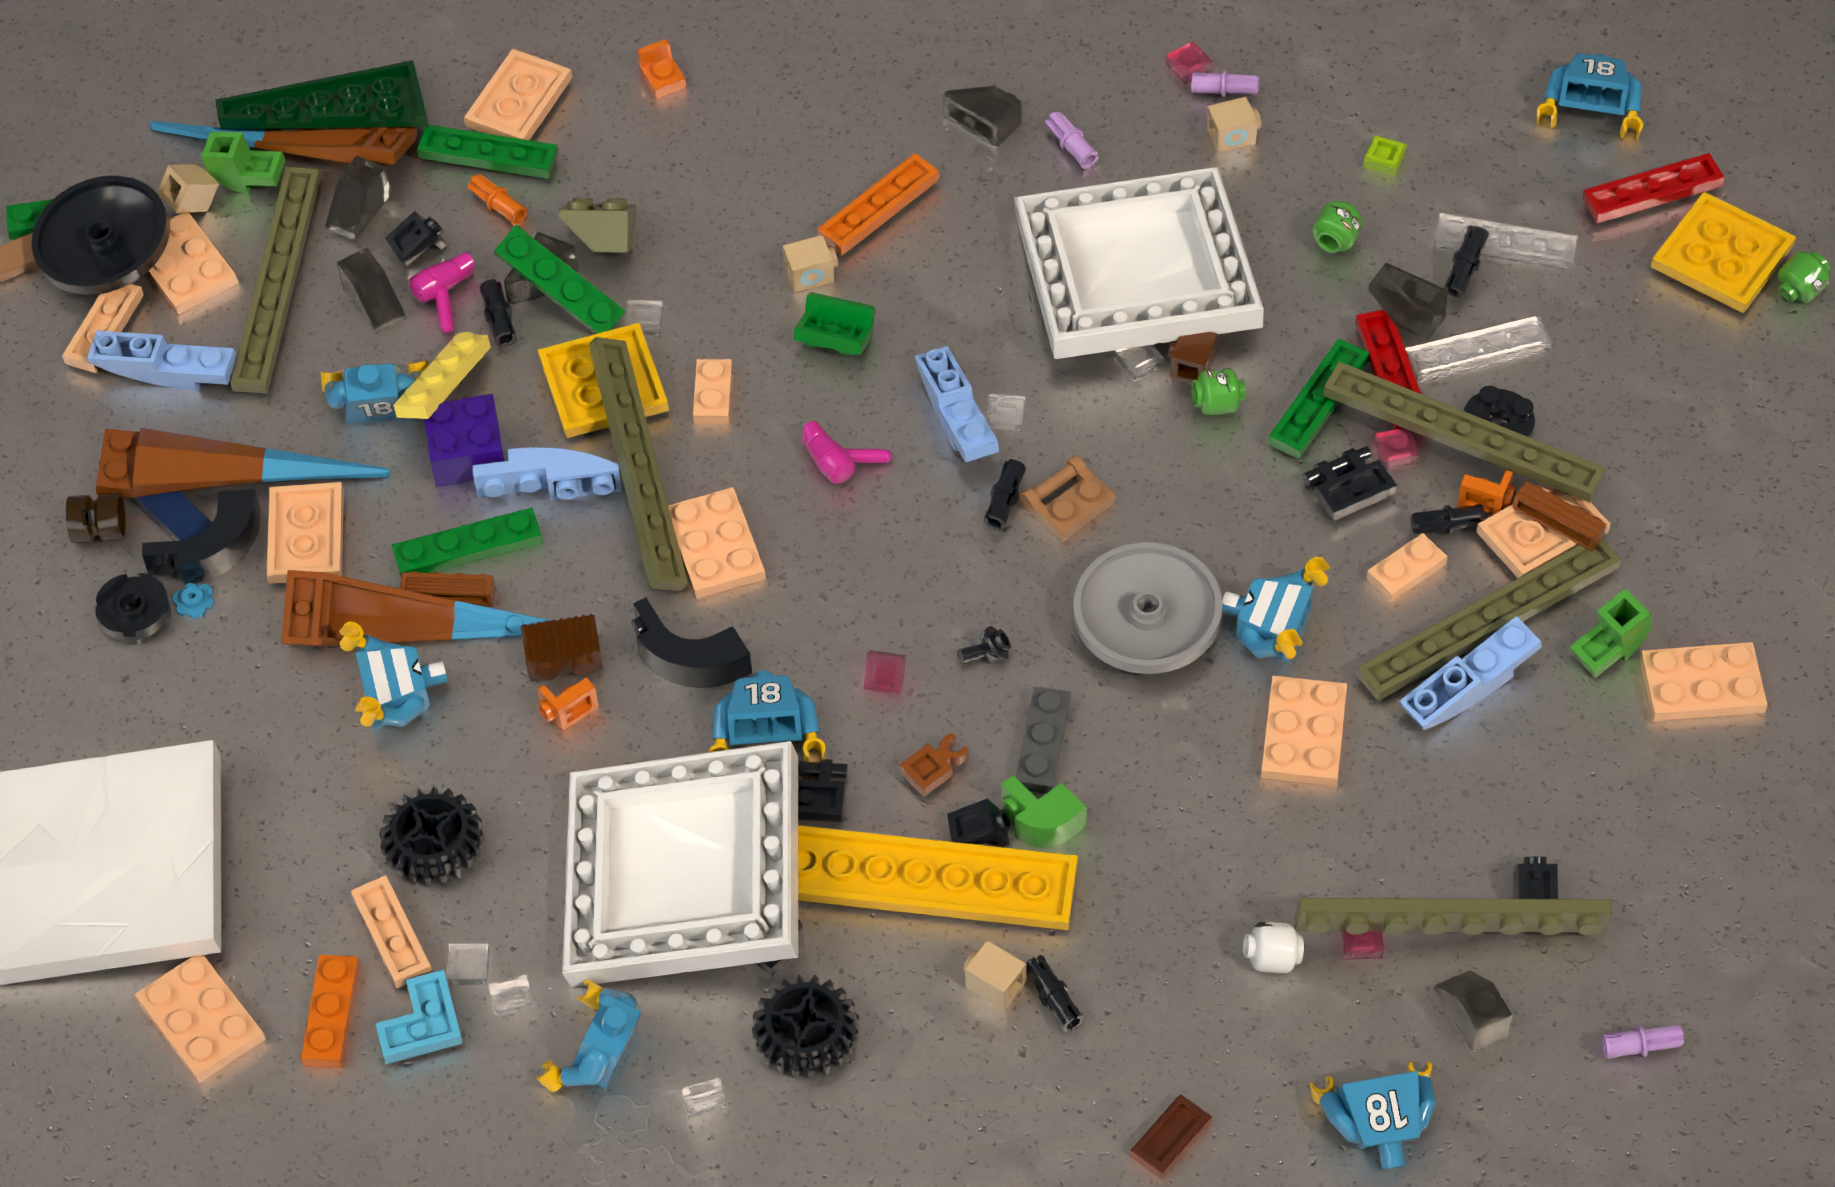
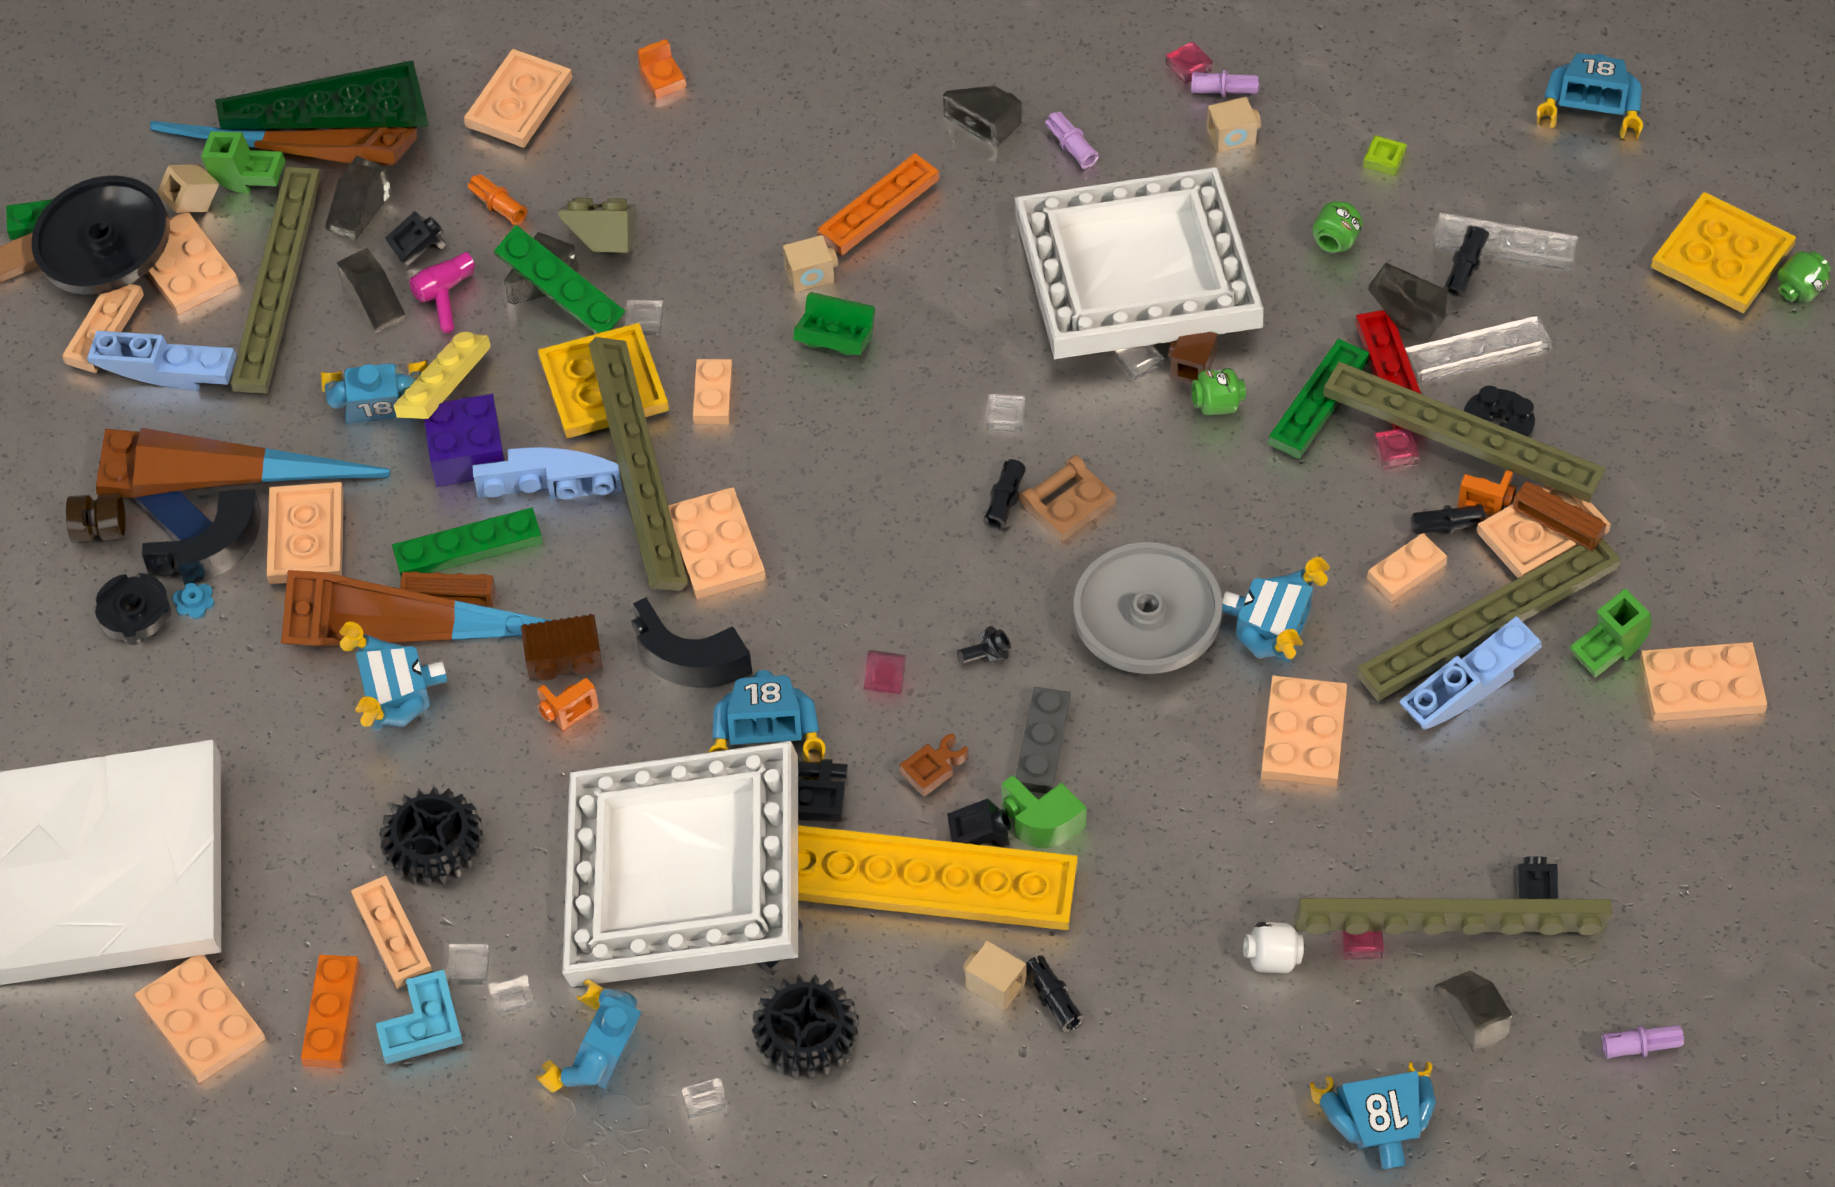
green plate [417,124,558,179] -> none
black pin [479,279,517,347] -> none
dark pink piece [801,421,892,484] -> none
light blue slope [915,346,999,463] -> none
copper tile [1130,1094,1212,1179] -> none
black plate [1302,446,1397,521] -> none
red plate [1582,153,1725,223] -> none

